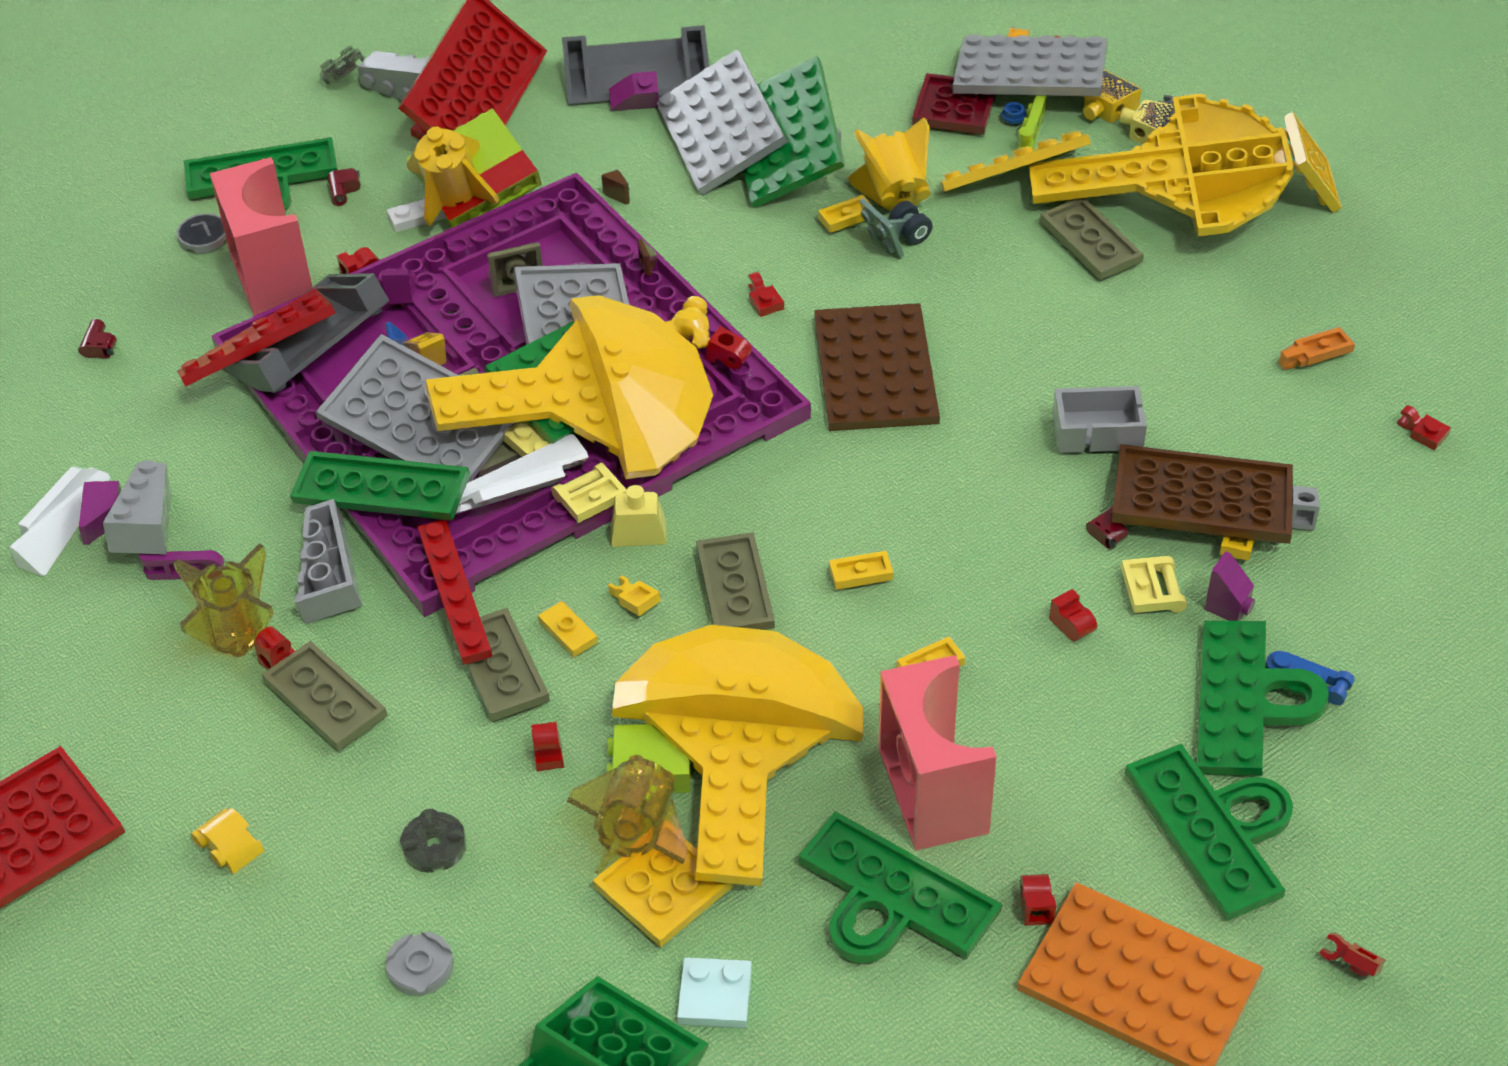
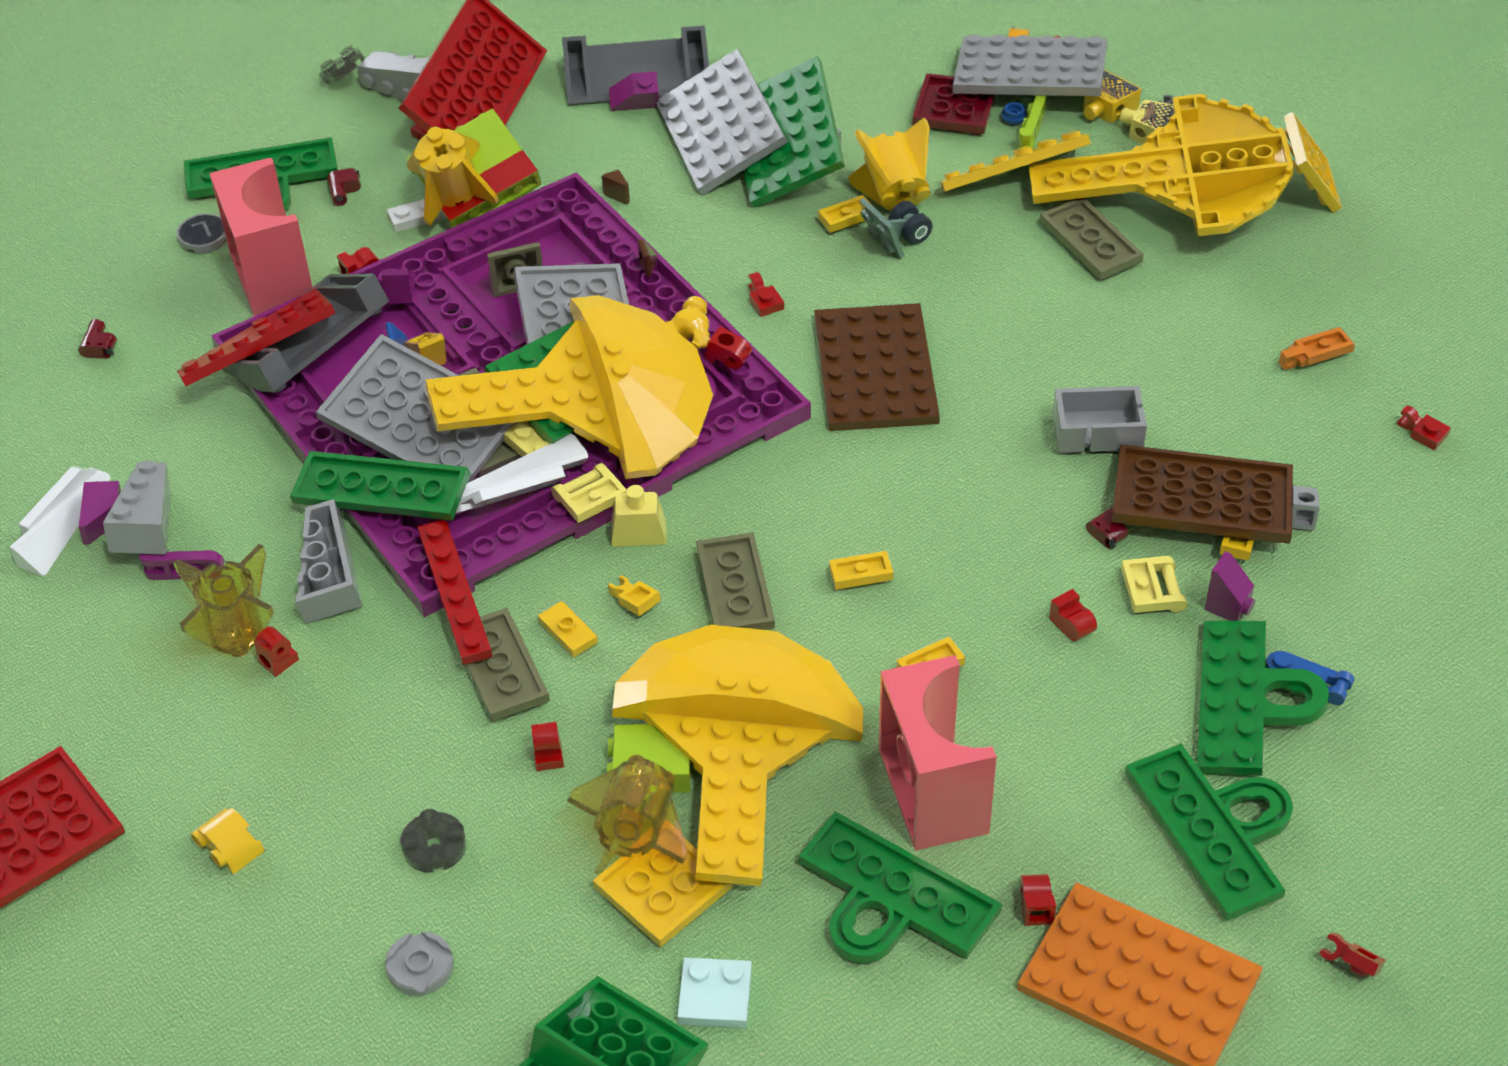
olive plate [262,641,388,751] -> none

